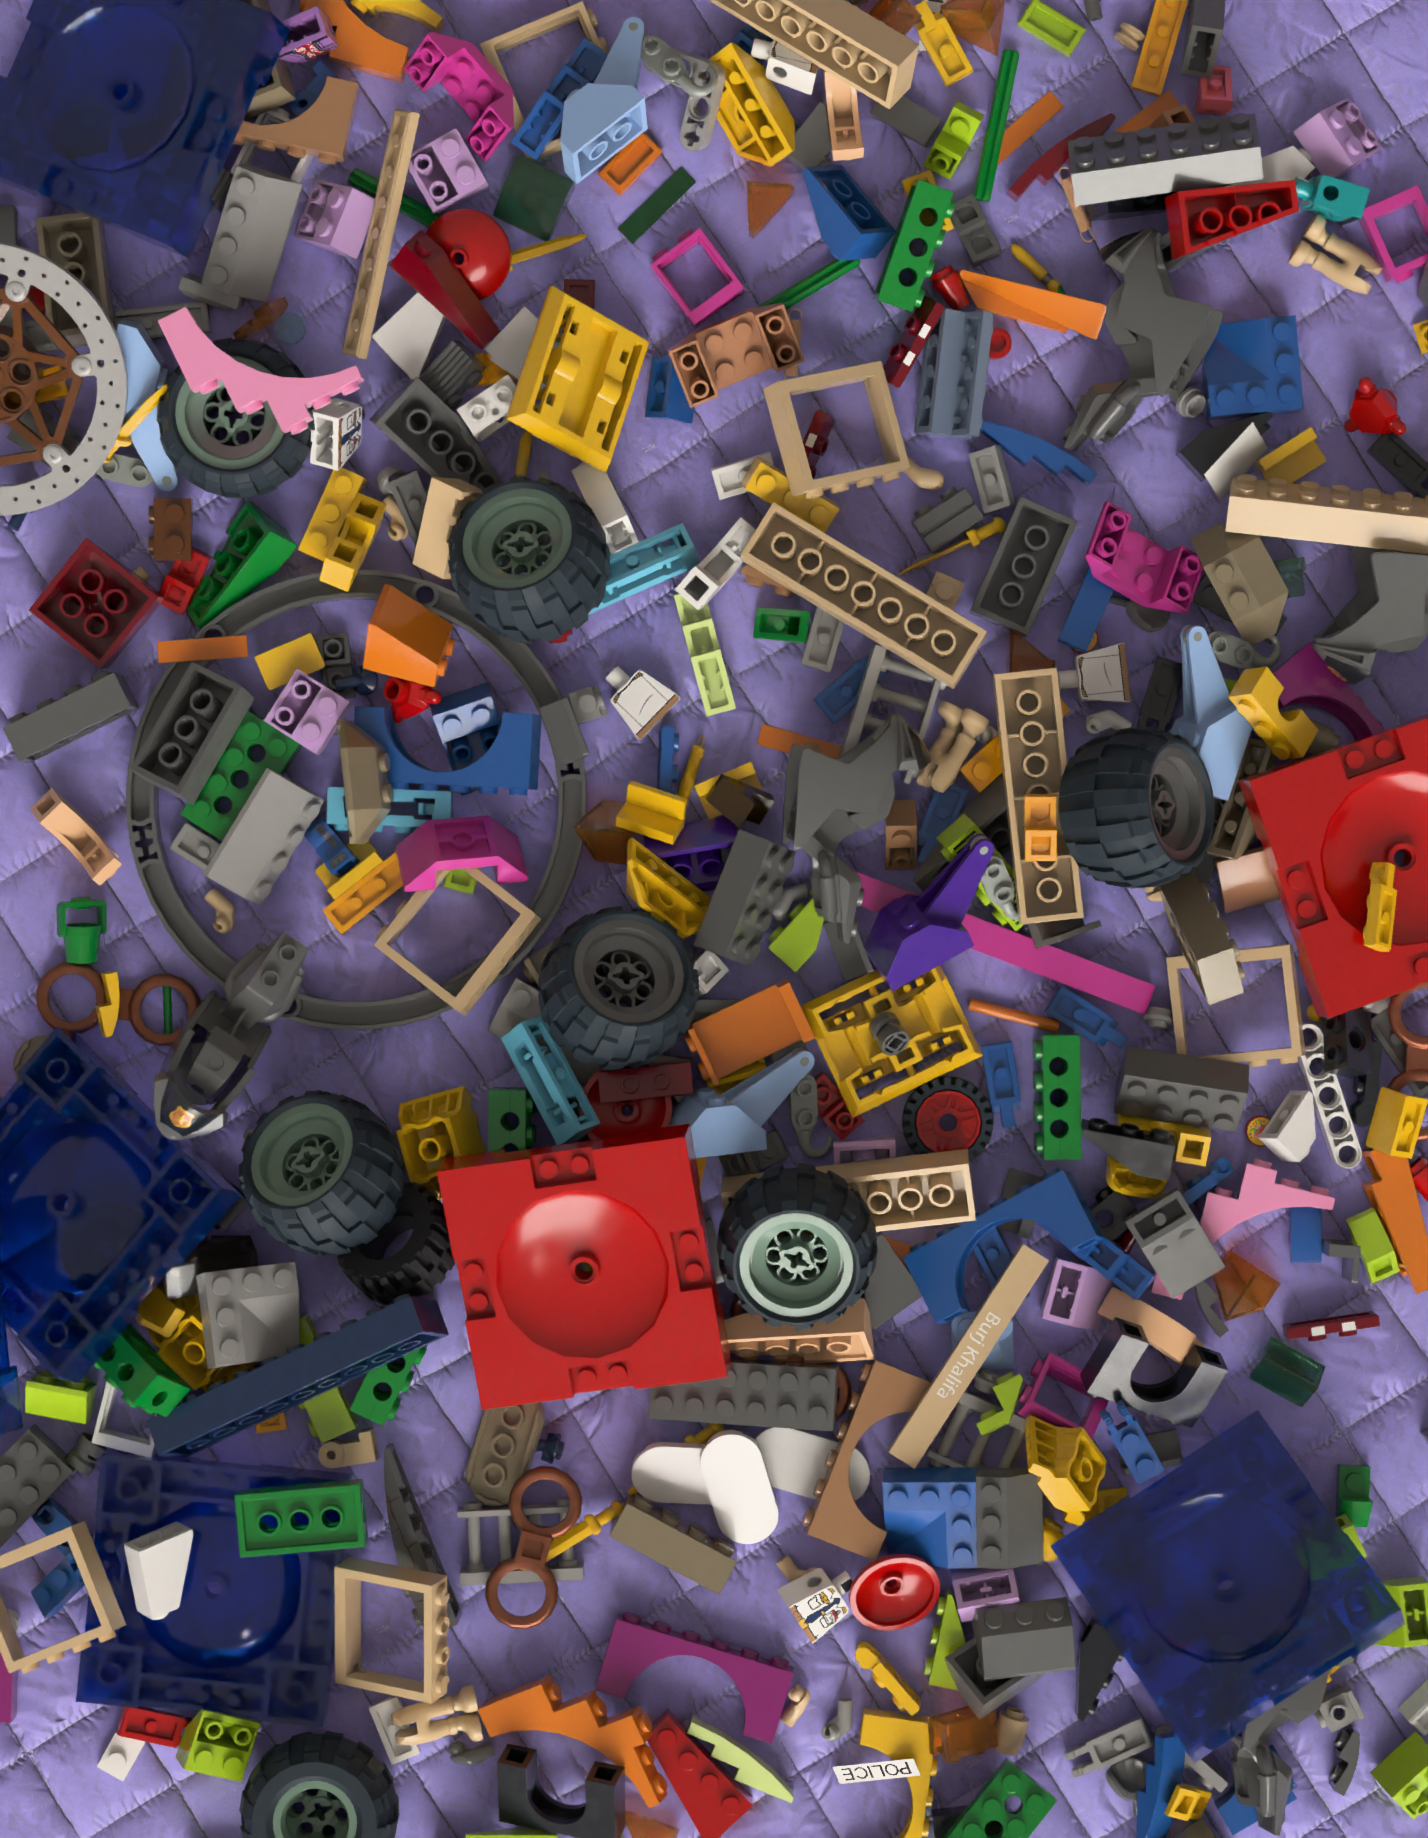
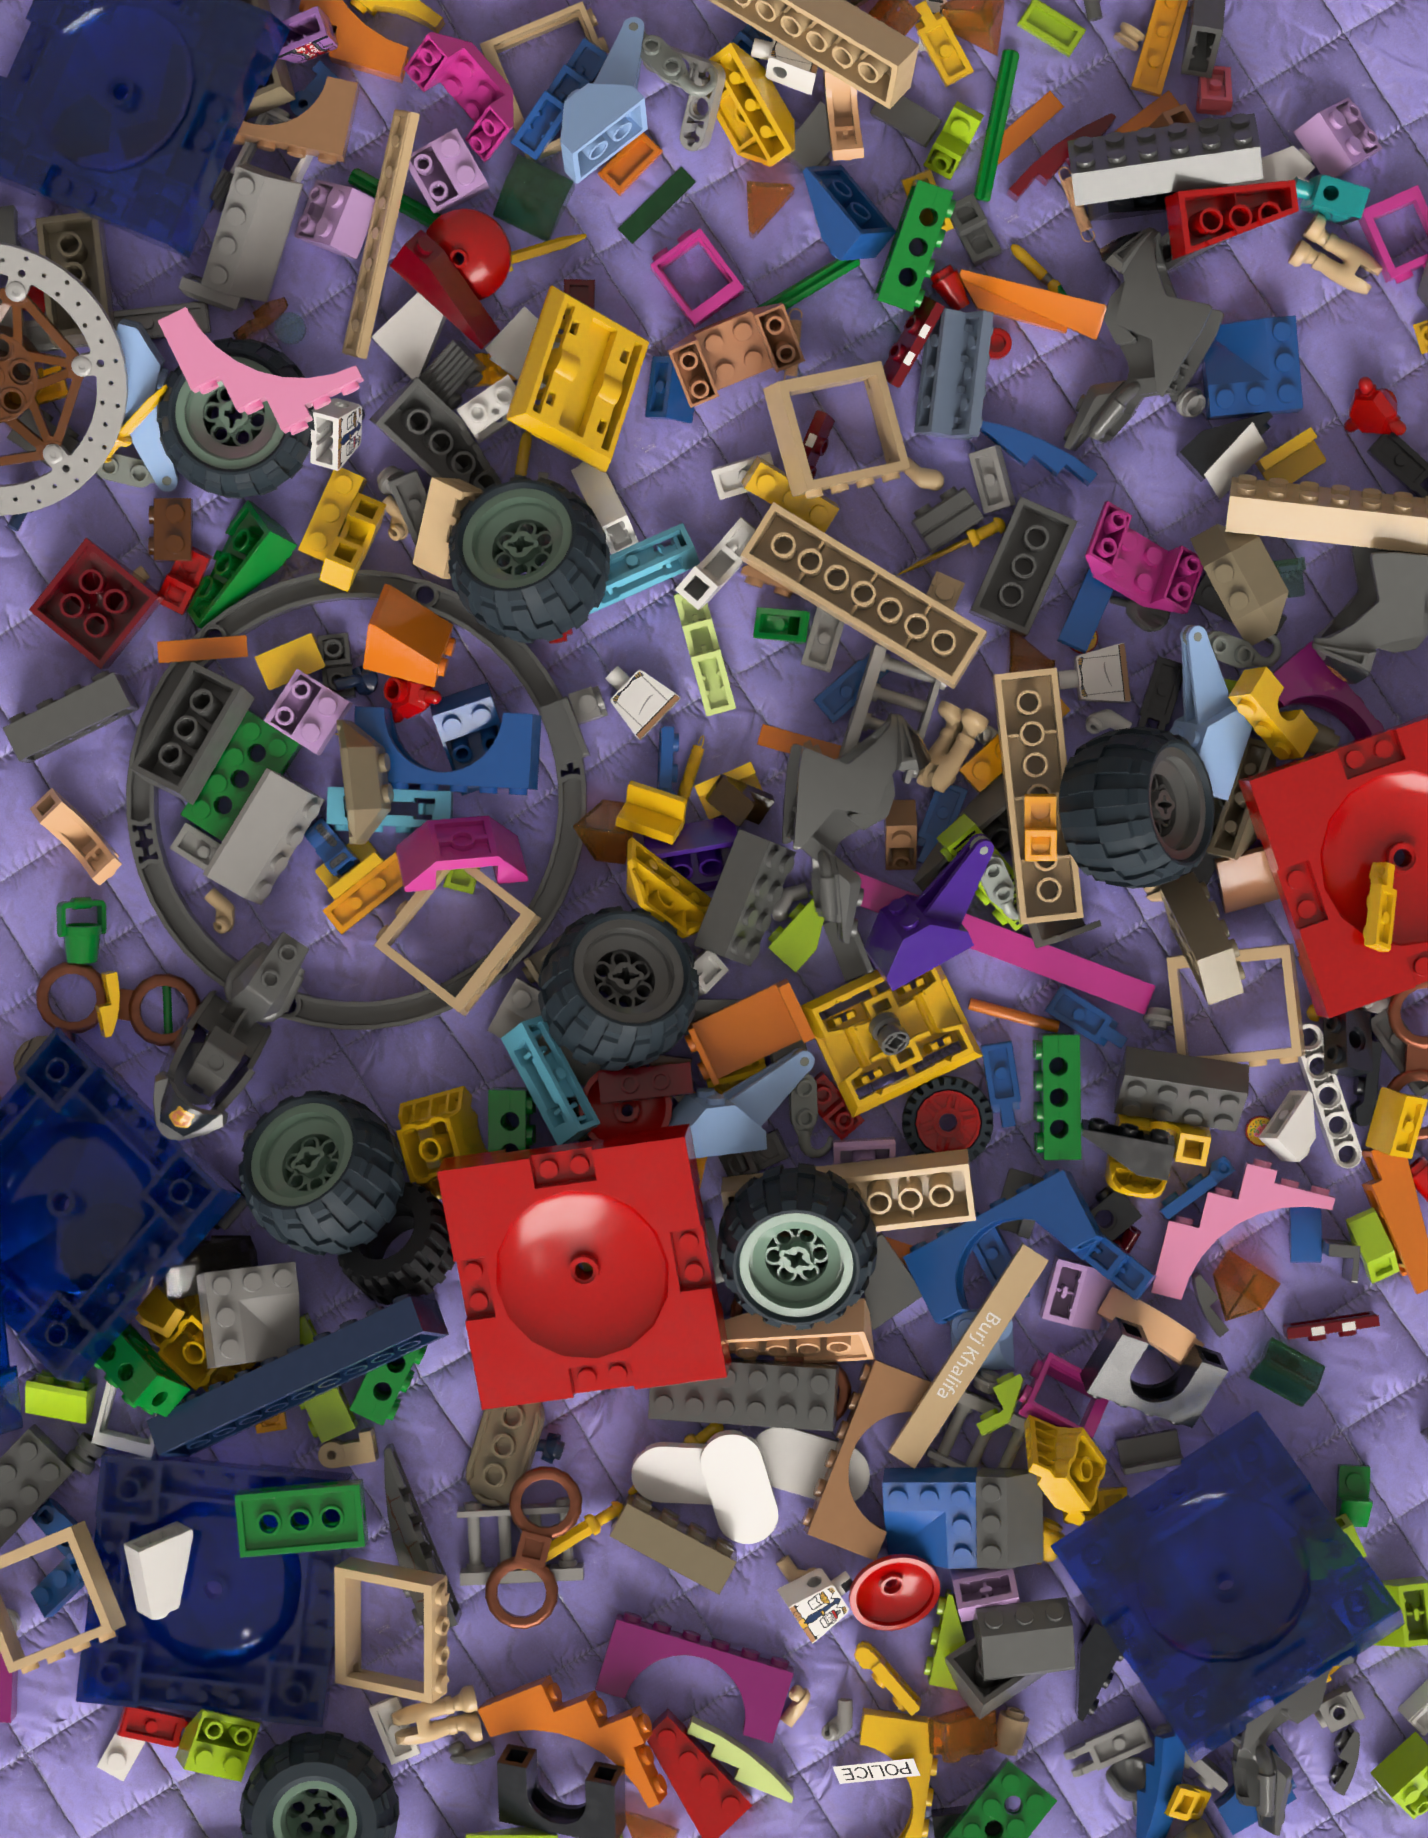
blue hinge [1099,1400,1166,1485] -> none
slope [1124,1187,1226,1299] -> none

